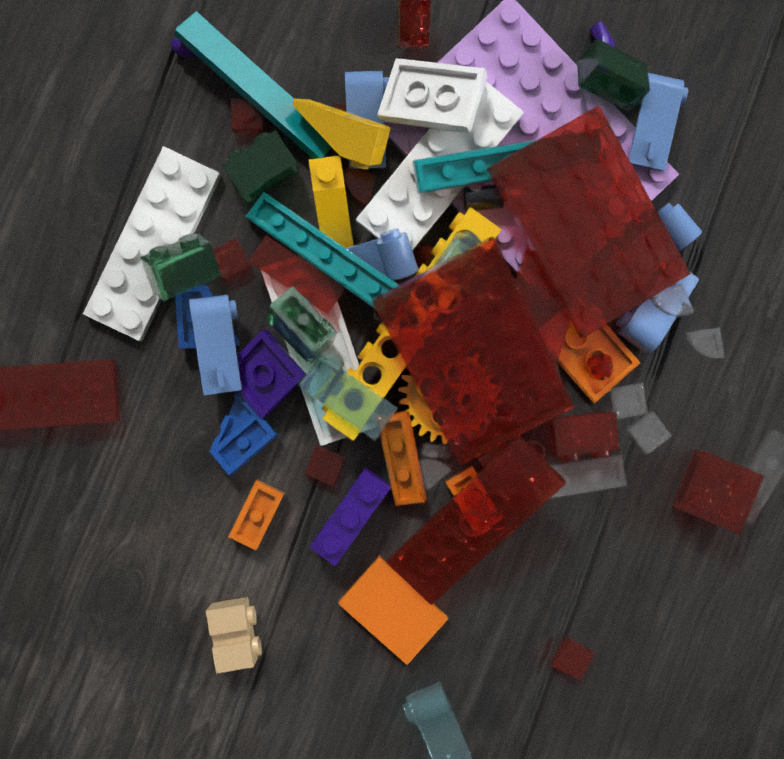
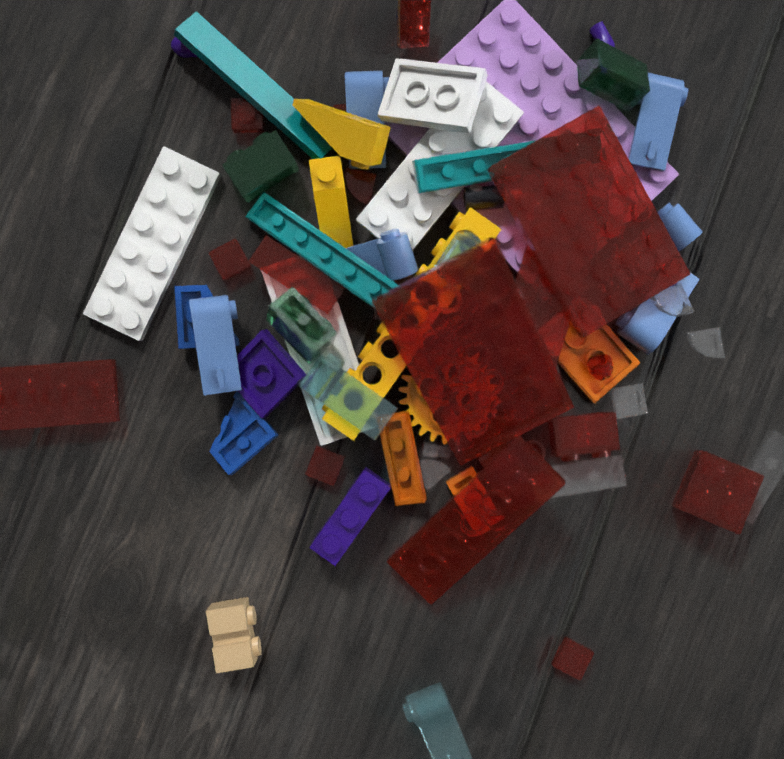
clear green brick [140,234,221,301] -> none
orange plate [228,480,285,550] -> none
orange tile [338,555,448,665] -> none
clear red hinge [413,243,435,269] -> none
clear tile [626,411,672,455] -> none

